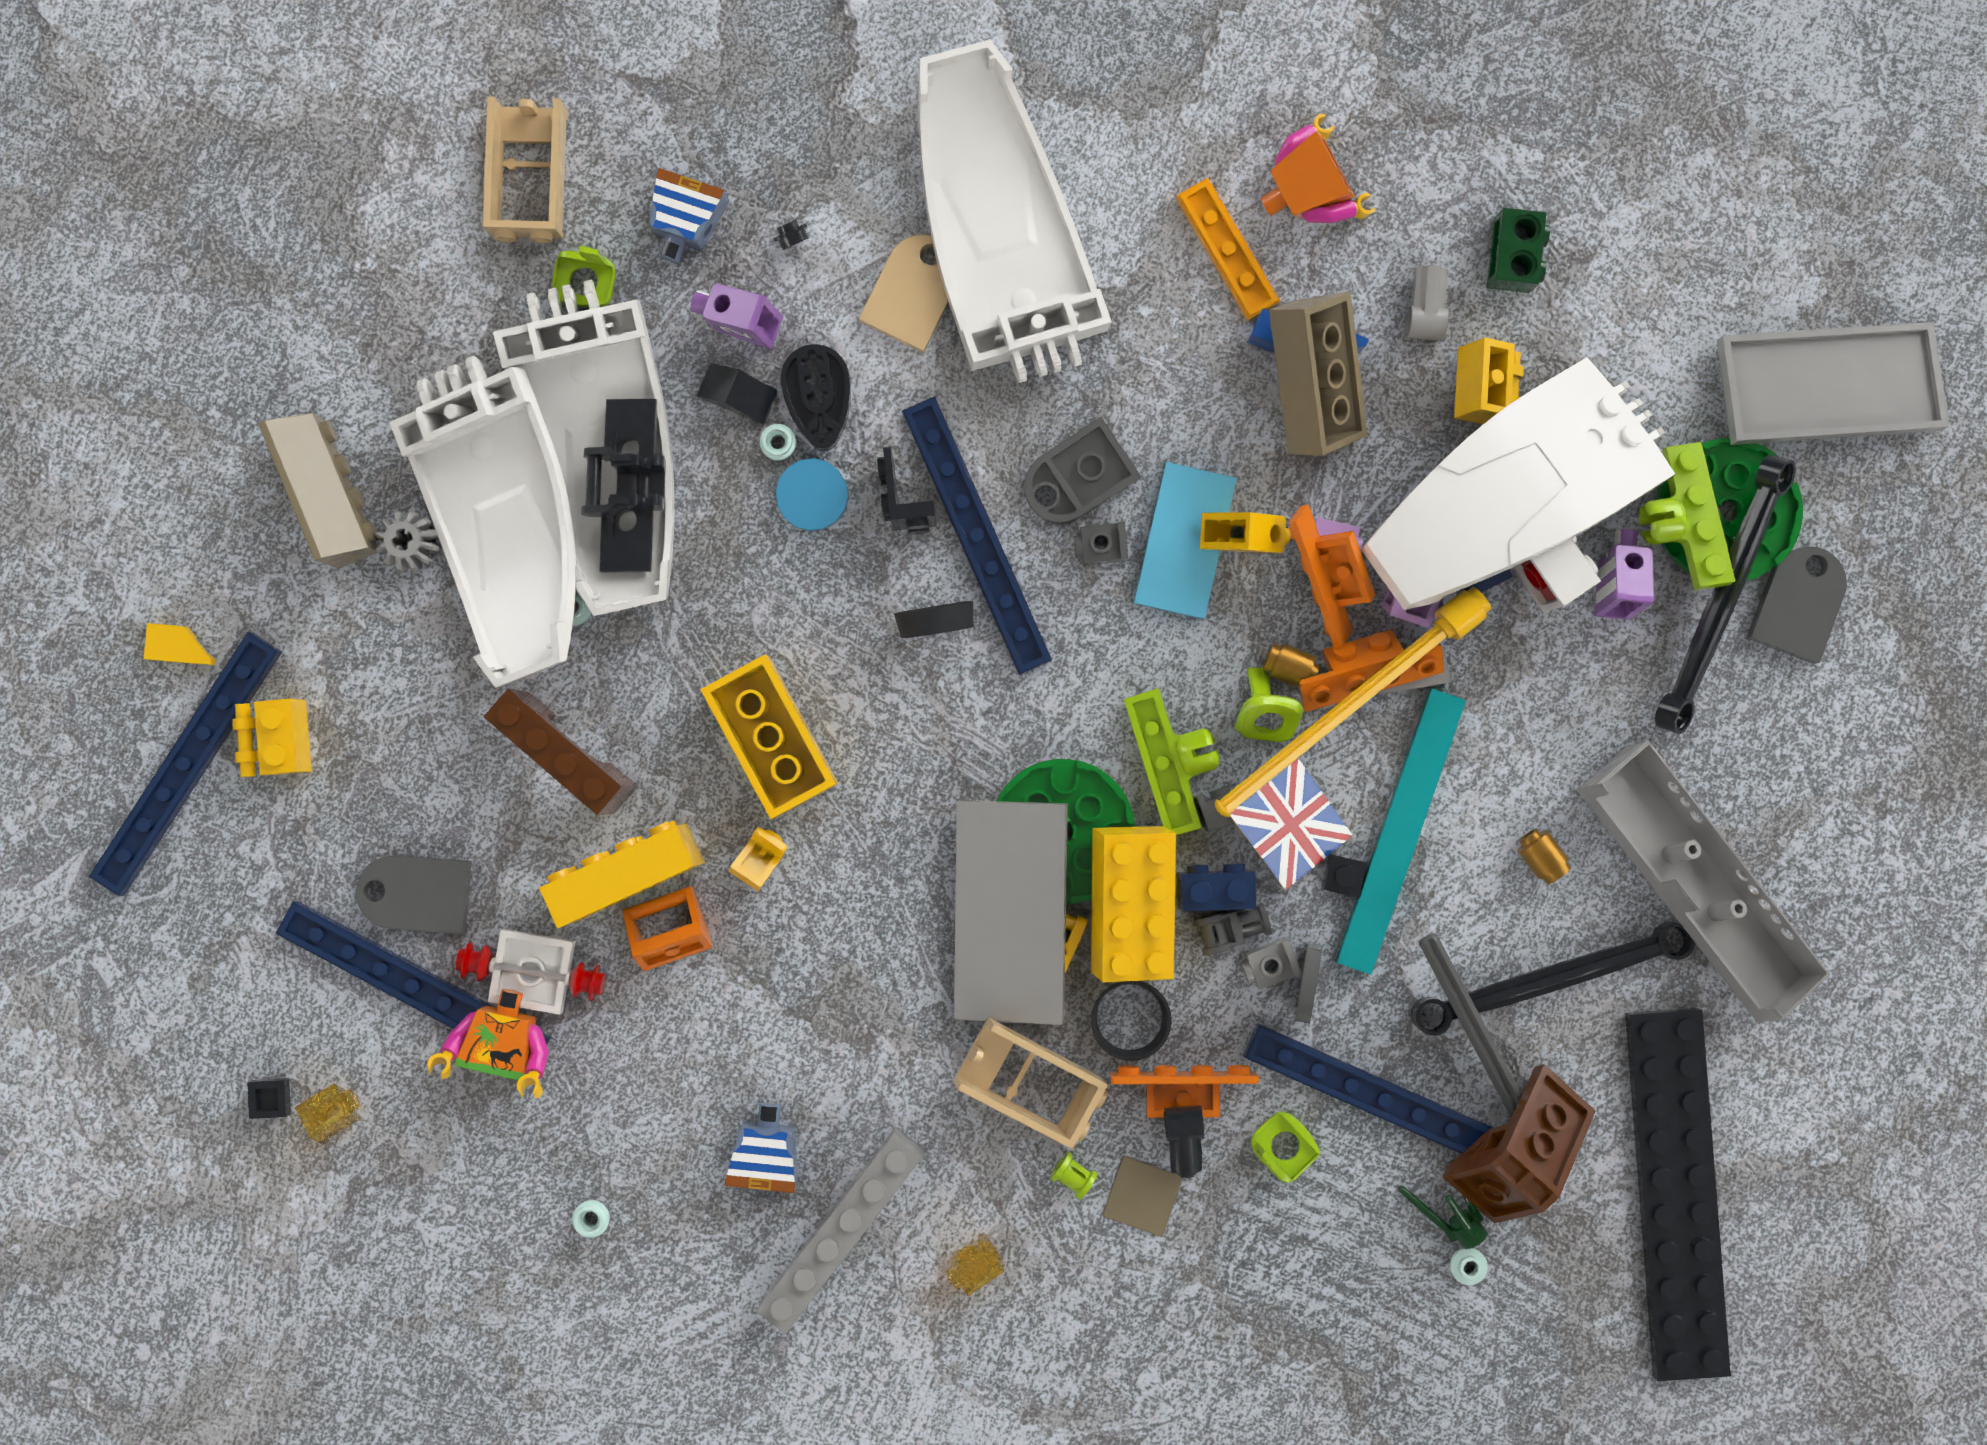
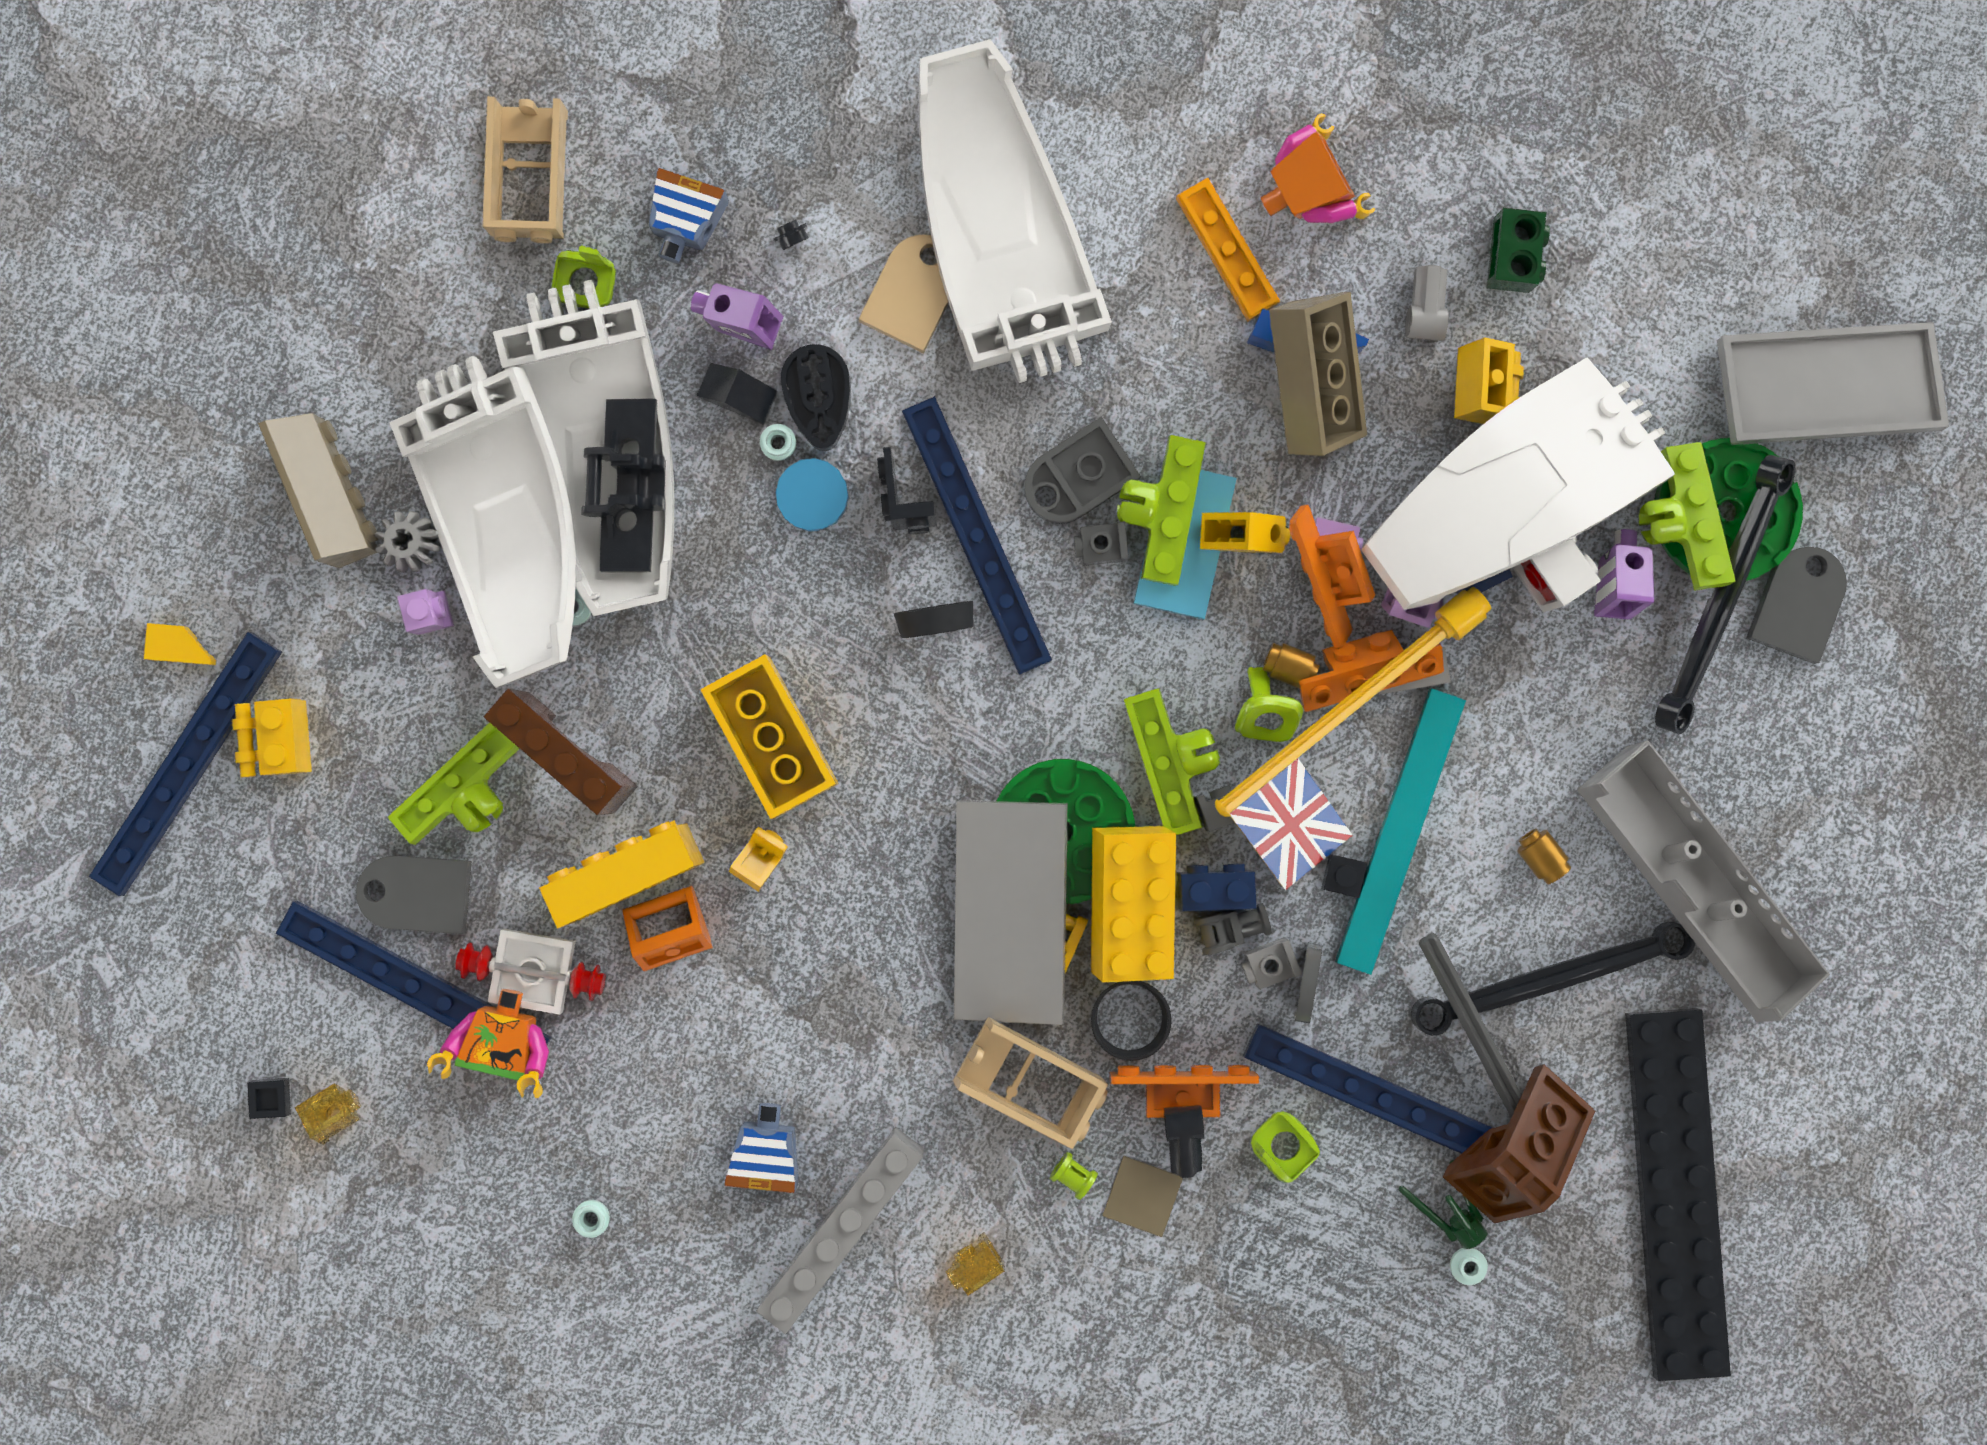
none -> lime plate [388,723,520,845]
none -> lavender brick [397,589,454,635]
none -> lime plate [1117,435,1206,586]

